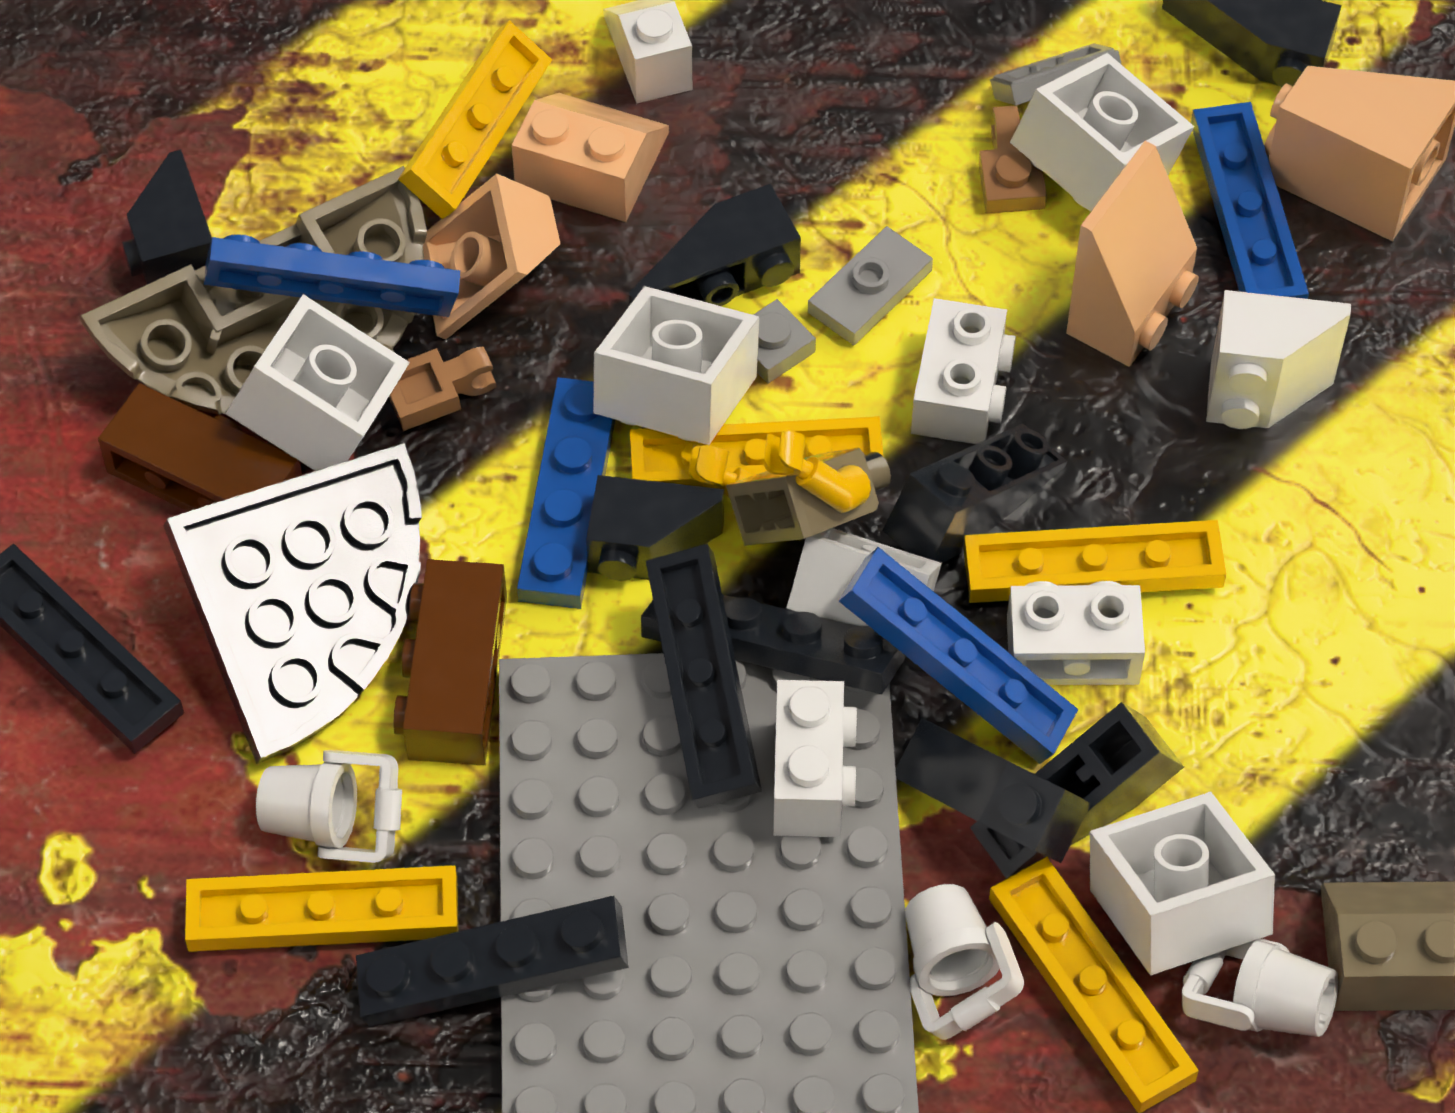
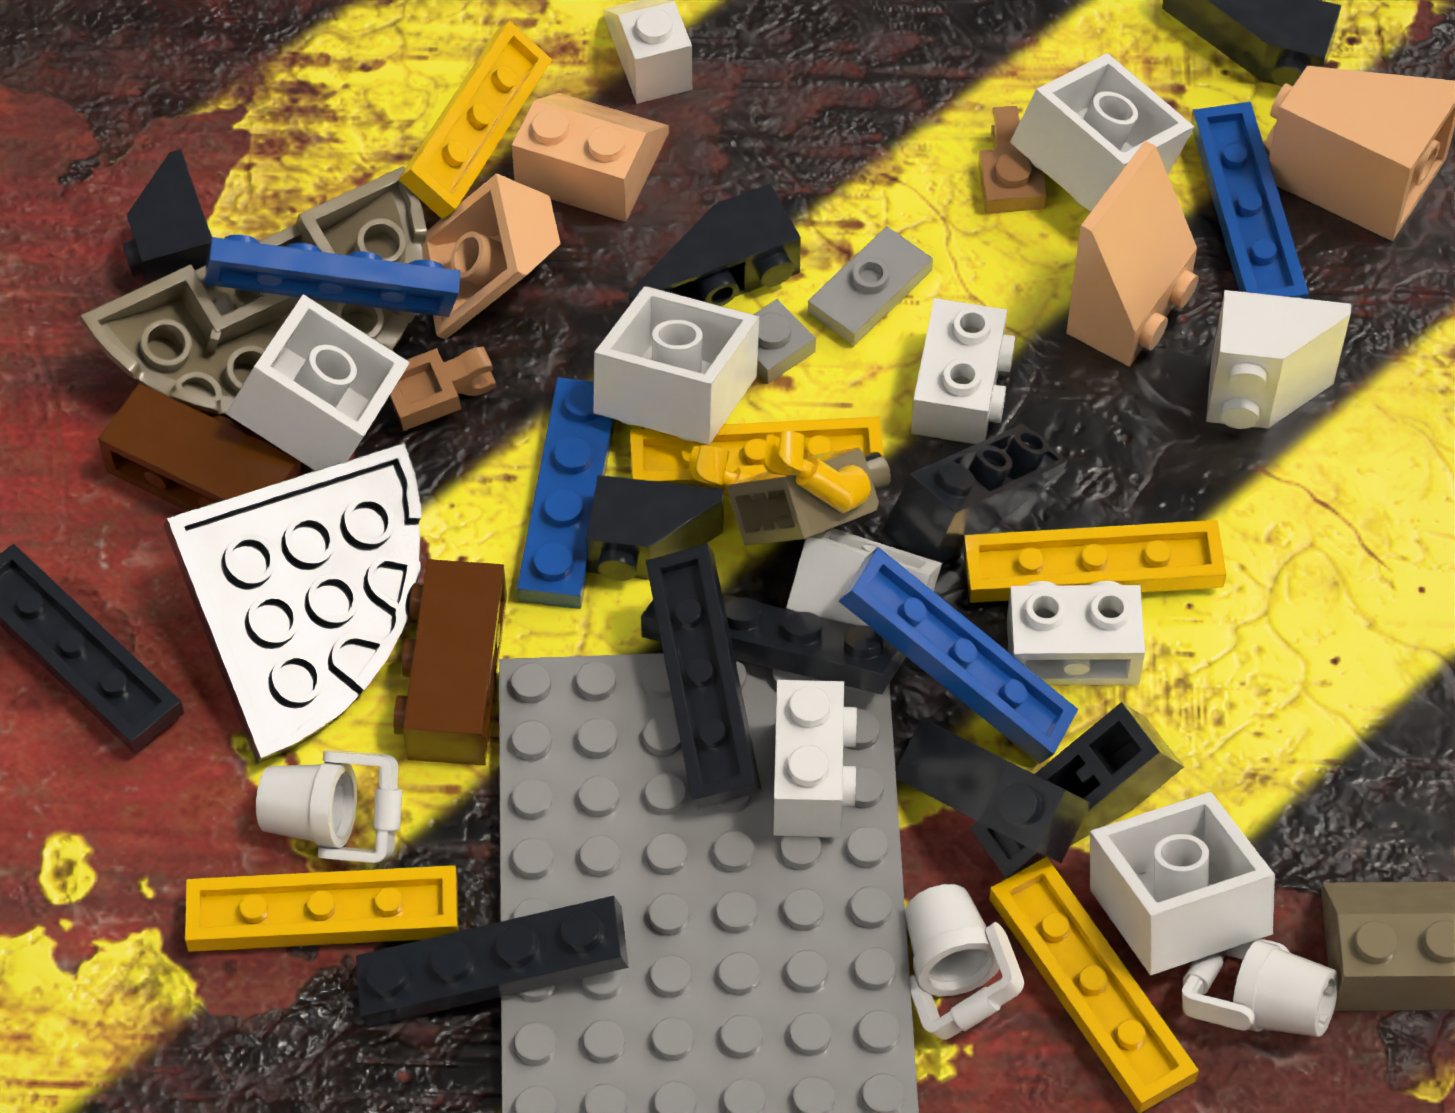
light grey plate [990,43,1122,106] -> none

